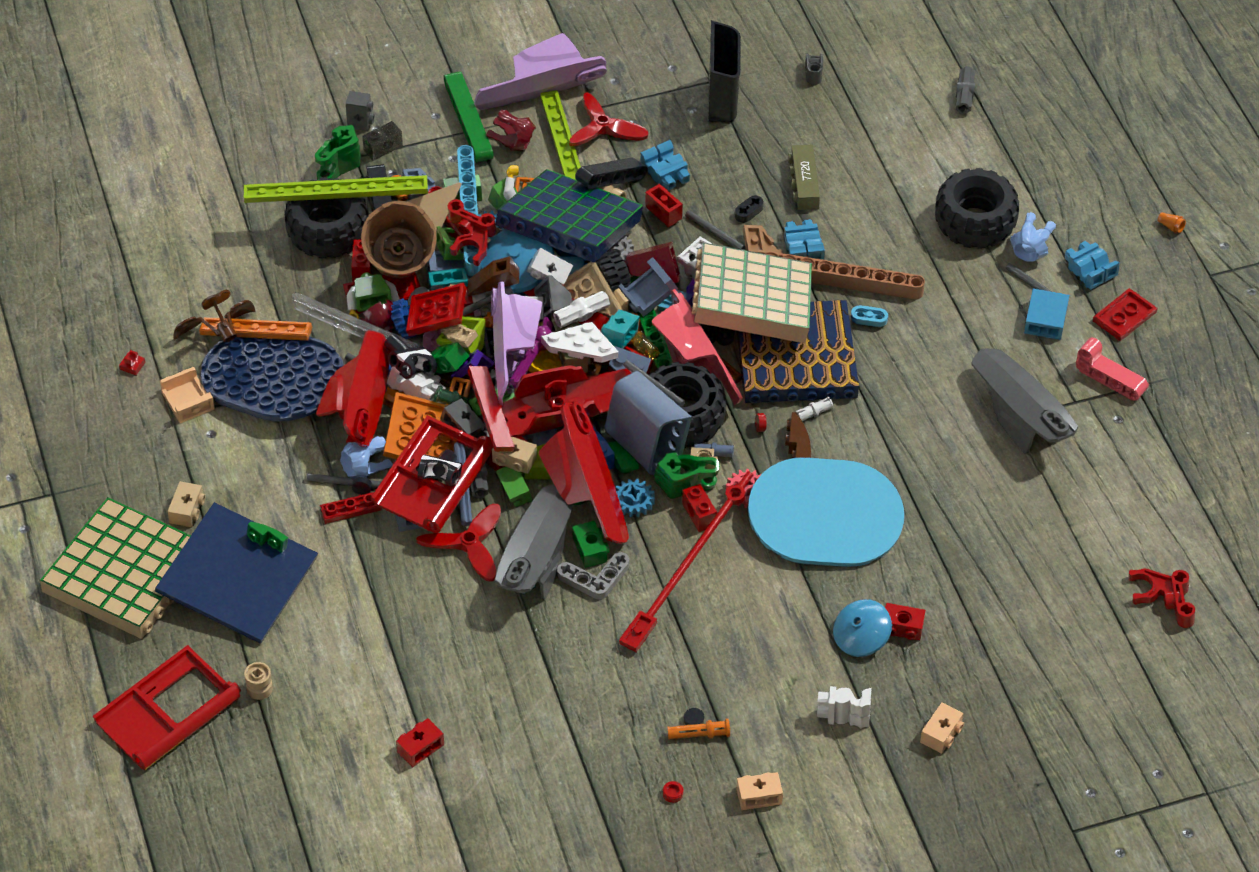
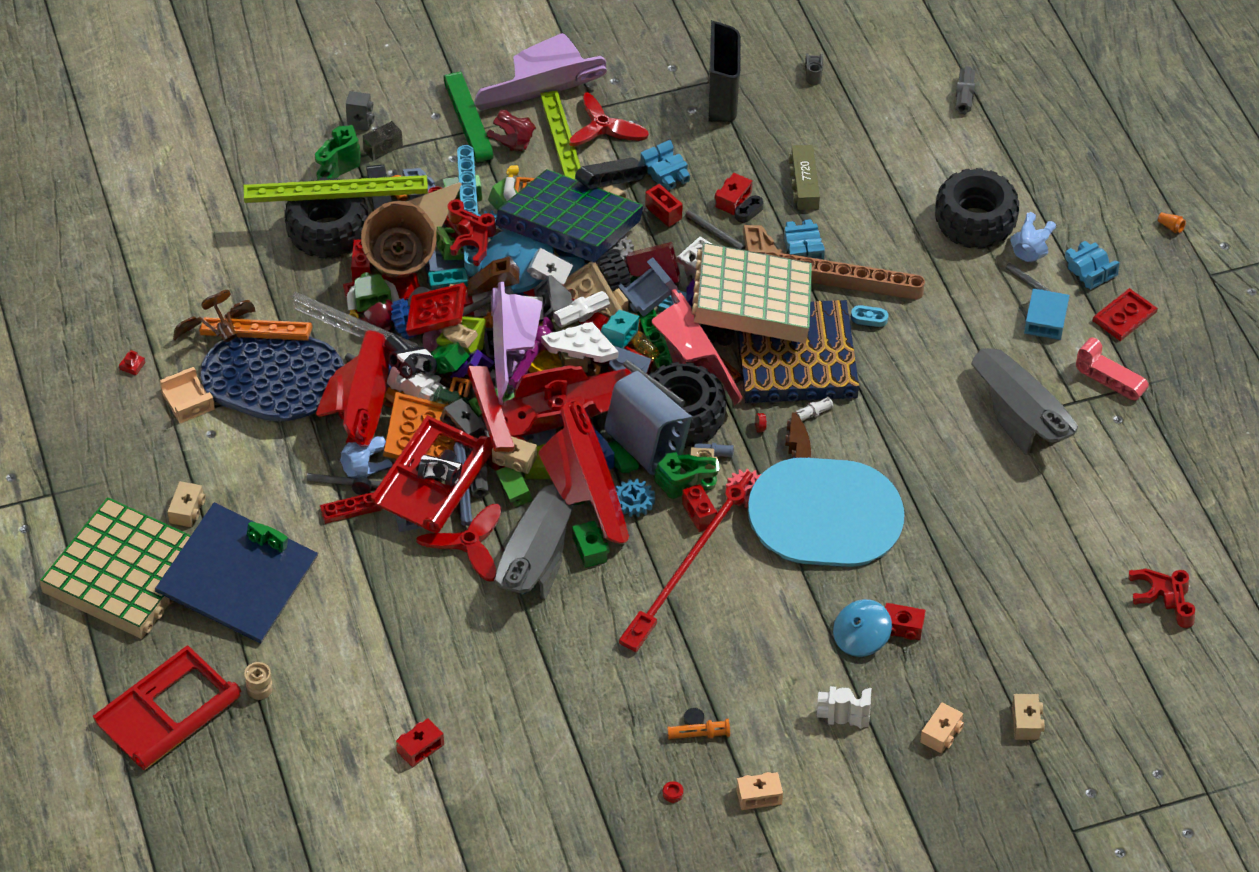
light grey beam [557,552,629,599] -> none
none -> red brick [714,173,753,215]
none -> tan brick [1012,694,1045,740]

